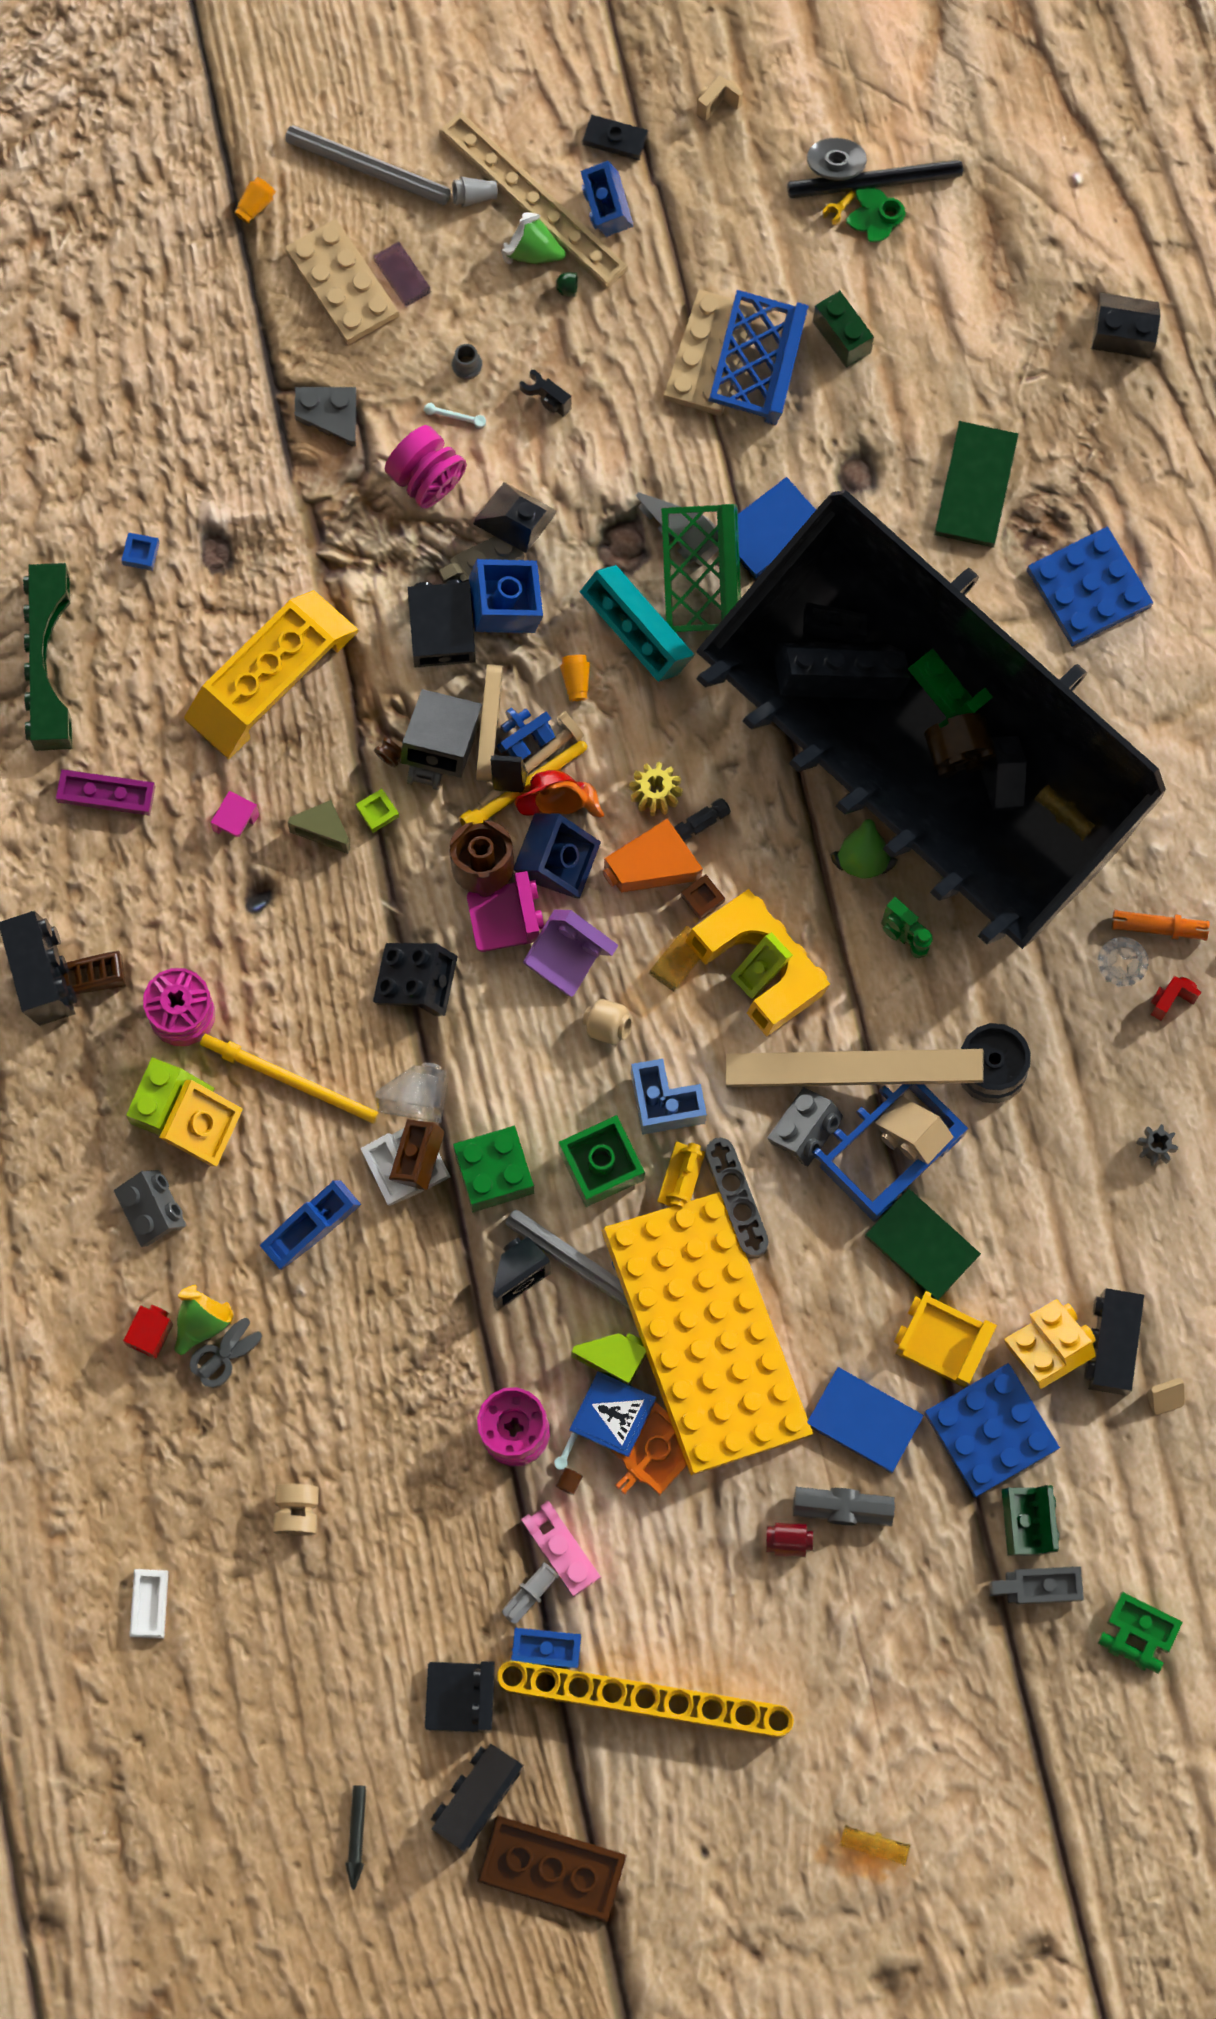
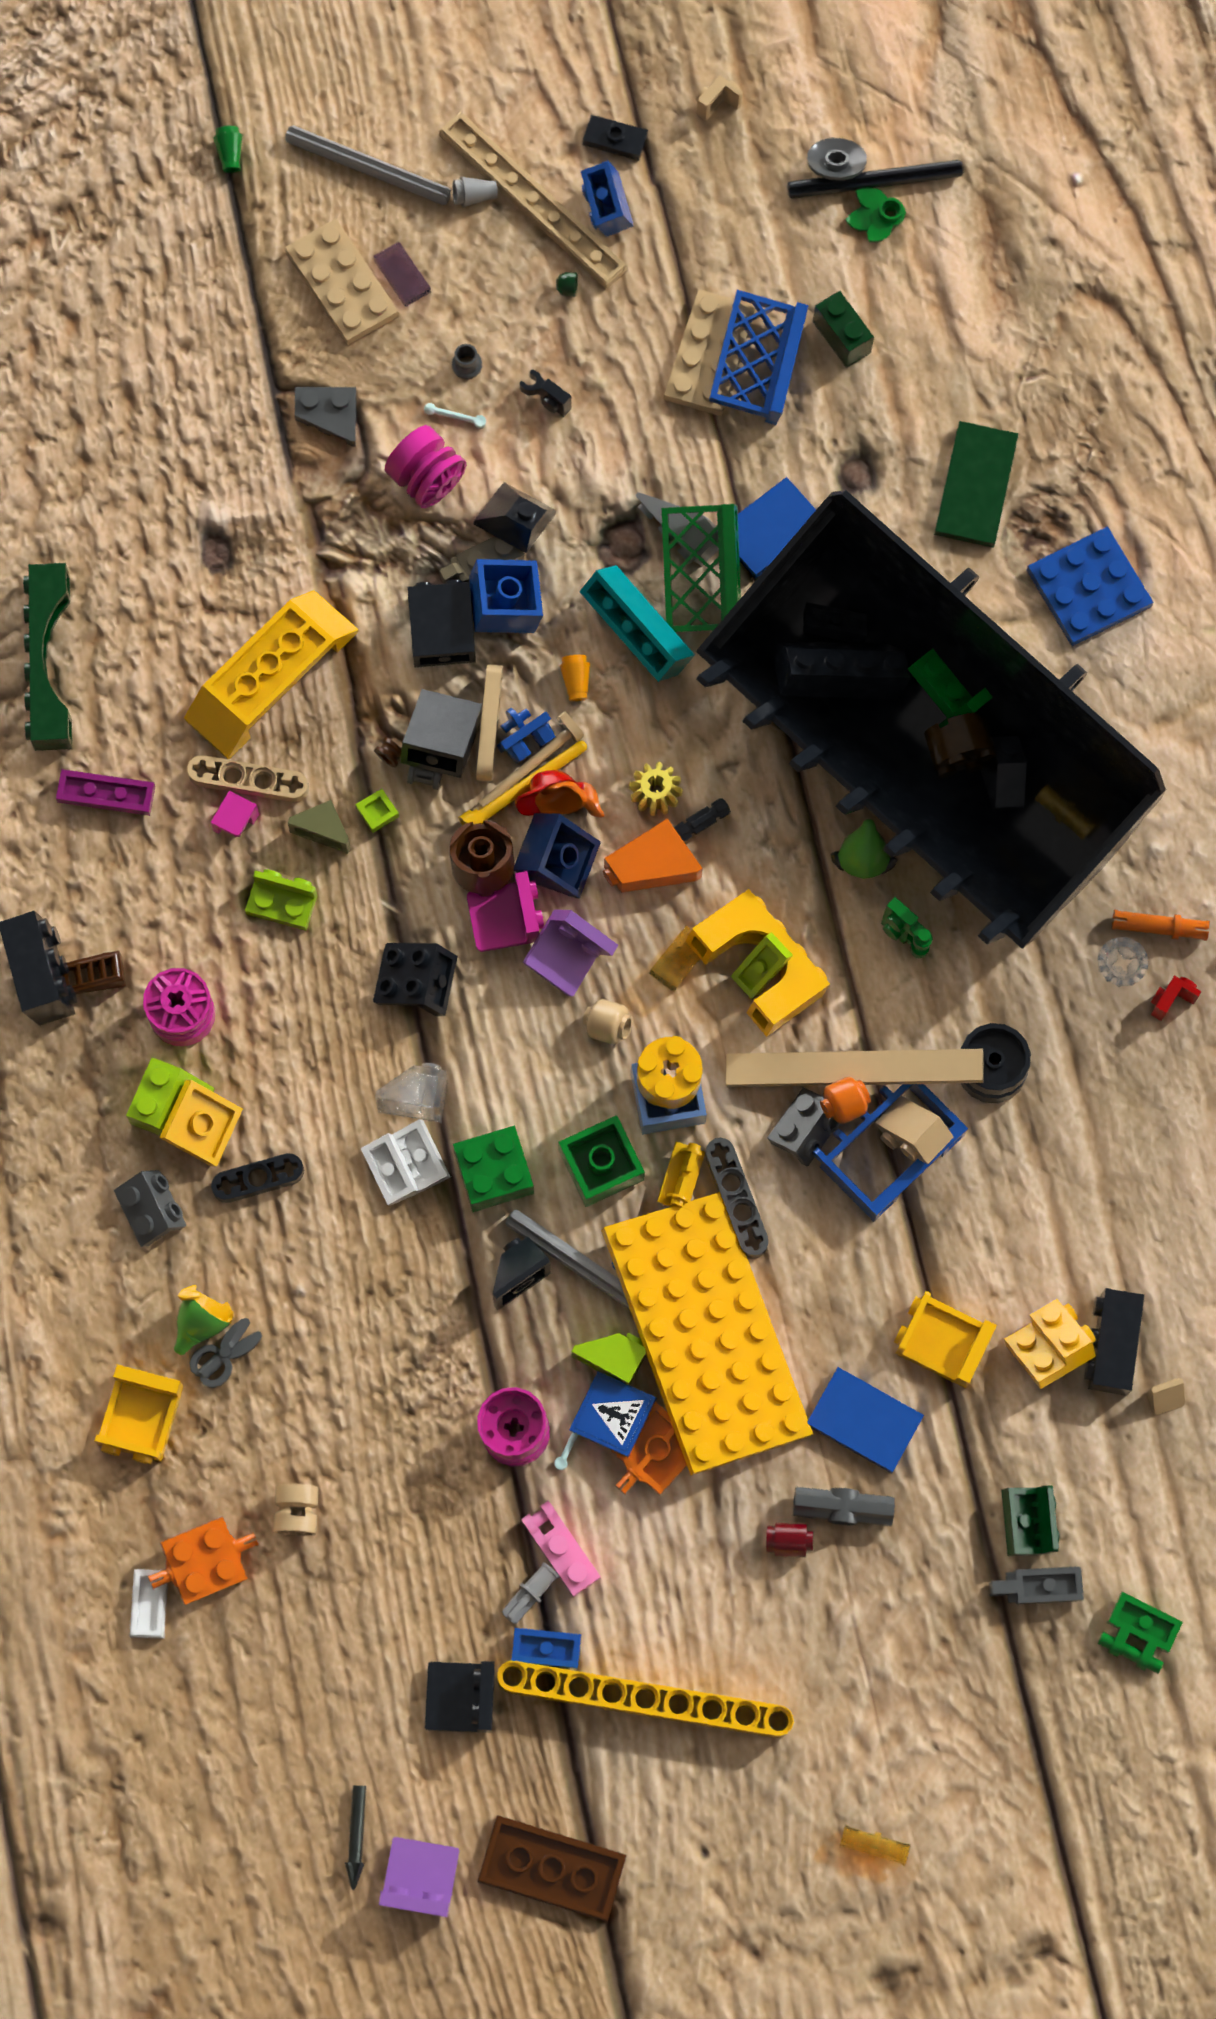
blue plate [121,532,160,571] -> none
red brick [123,1305,174,1360] -> none
yellow bar [200,1033,379,1124] -> none
light orange cone [234,177,276,223] -> none
blue slope [260,1180,361,1270] -> none
reddish brown slope [389,1119,444,1190] -> none
black slope [430,1743,524,1854] -> none
black slope [491,755,528,793] -> none
bright green hat [502,212,567,264] -> none
reddish brown piece [556,1467,583,1495] -> none
reddish brown plate [681,874,725,920] -> none
yellow hand [823,191,856,225] -> none
dark green tile [865,1189,981,1300] -> none
blue plate [924,1363,1060,1498] -> none
black slope [1091,293,1161,359] -> none
dark grey gear [1136,1124,1178,1166] -> none
none -> yellow panel [94,1364,184,1465]
none -> orange plate [148,1517,258,1605]
none -> tan beam [187,755,309,803]
none -> black beam [211,1153,304,1203]
none -> green cone [213,125,243,173]
none -> lime bracket [245,869,317,931]
none -> medium lavender bracket [379,1837,459,1917]
none -> yellow brick [637,1036,703,1109]
none -> orange head [820,1077,871,1124]

